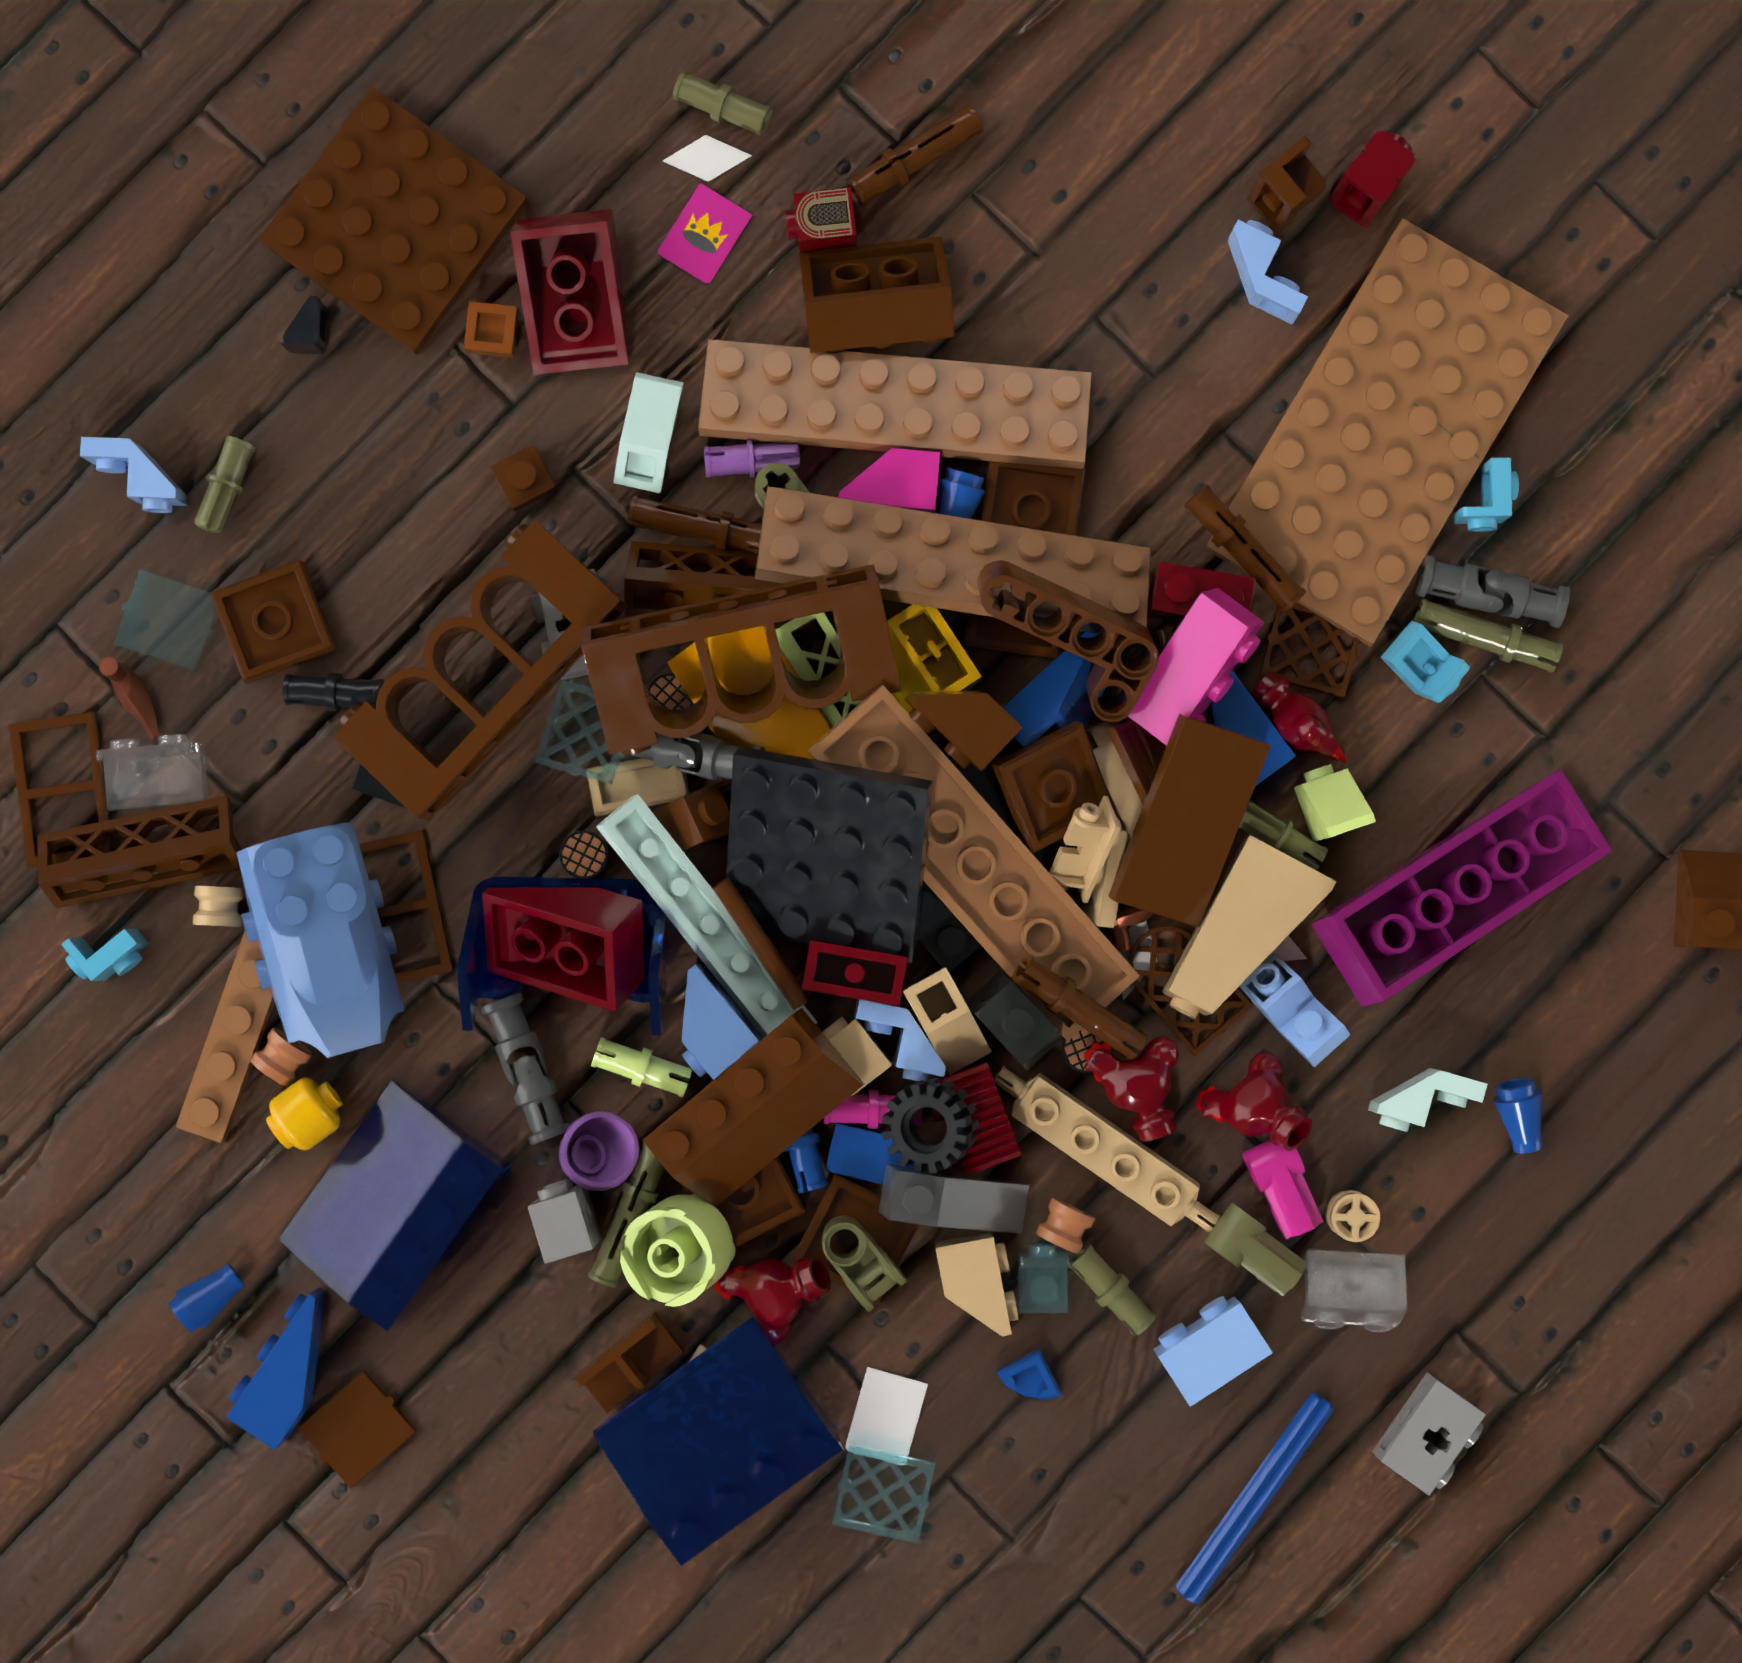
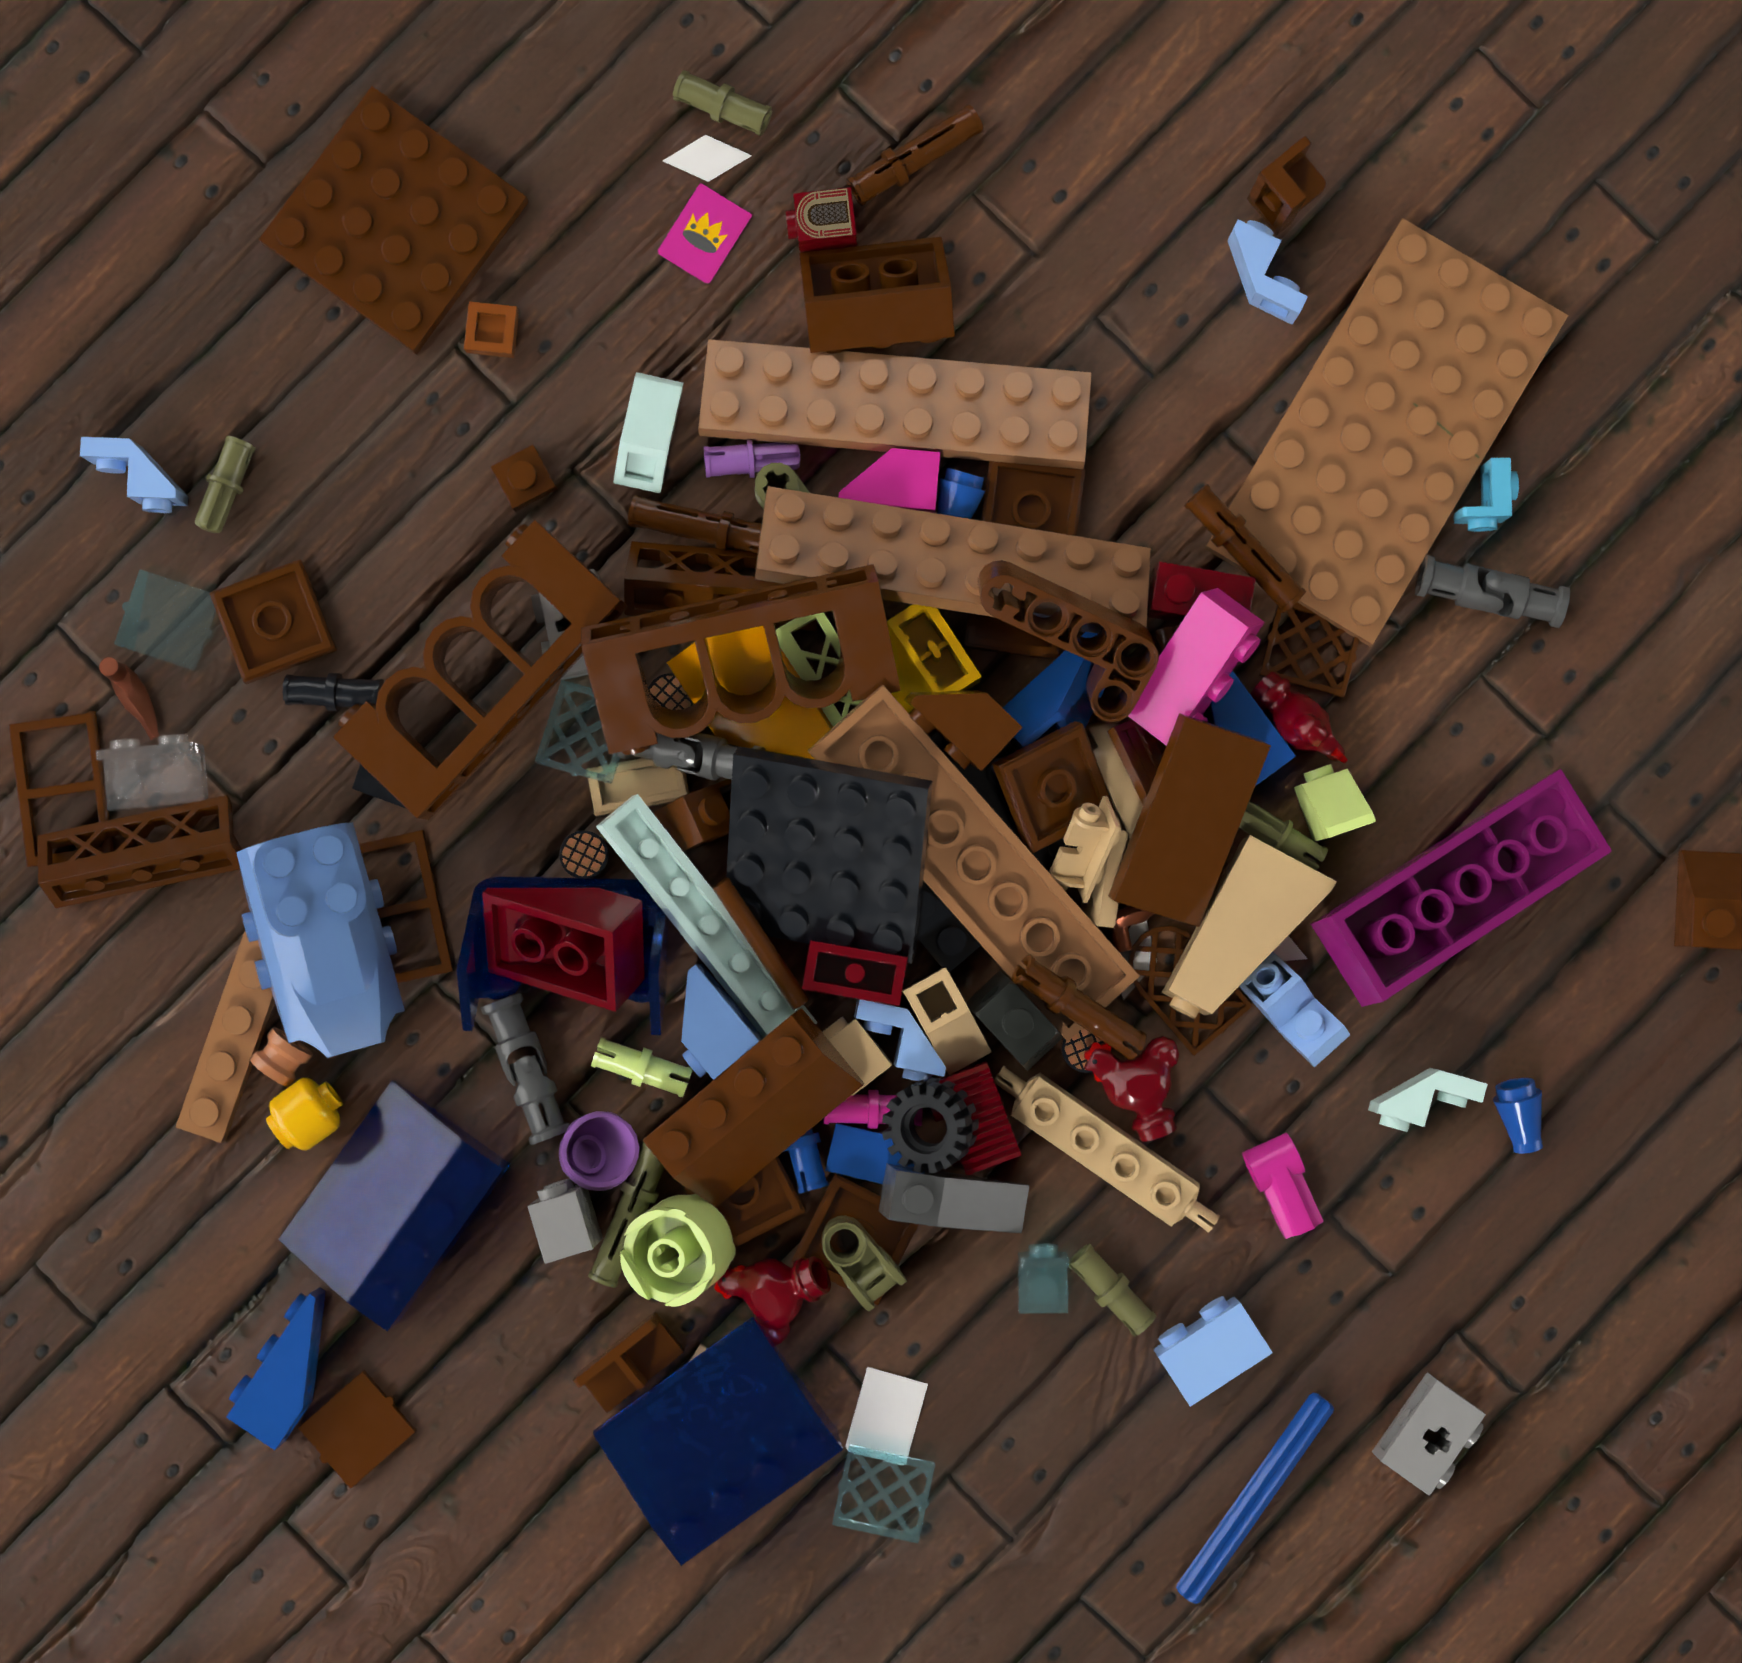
medium azure bracket [62,929,150,981] -> none
blue cone [168,1263,246,1333] -> none
tan wheel [192,886,244,927] -> none
black slope [280,296,329,355] -> none
dark red slope [510,209,629,375] -> none
tan slope [935,1232,1019,1337] -> none
blue tile [996,1349,1062,1400] -> none
nougat wheel [1036,1197,1096,1254] -> none
dark red animal [1196,1052,1312,1151] -> none
olive piece [1203,1202,1308,1296] -> none
clear bracket [1301,1249,1407,1332] -> none
tan wheel [1325,1189,1381,1242] -> none
dark red brick [1329,131,1416,227] -> none
medium azure bracket [1380,621,1470,703] -> none
olive pin [1414,598,1563,673] -> none

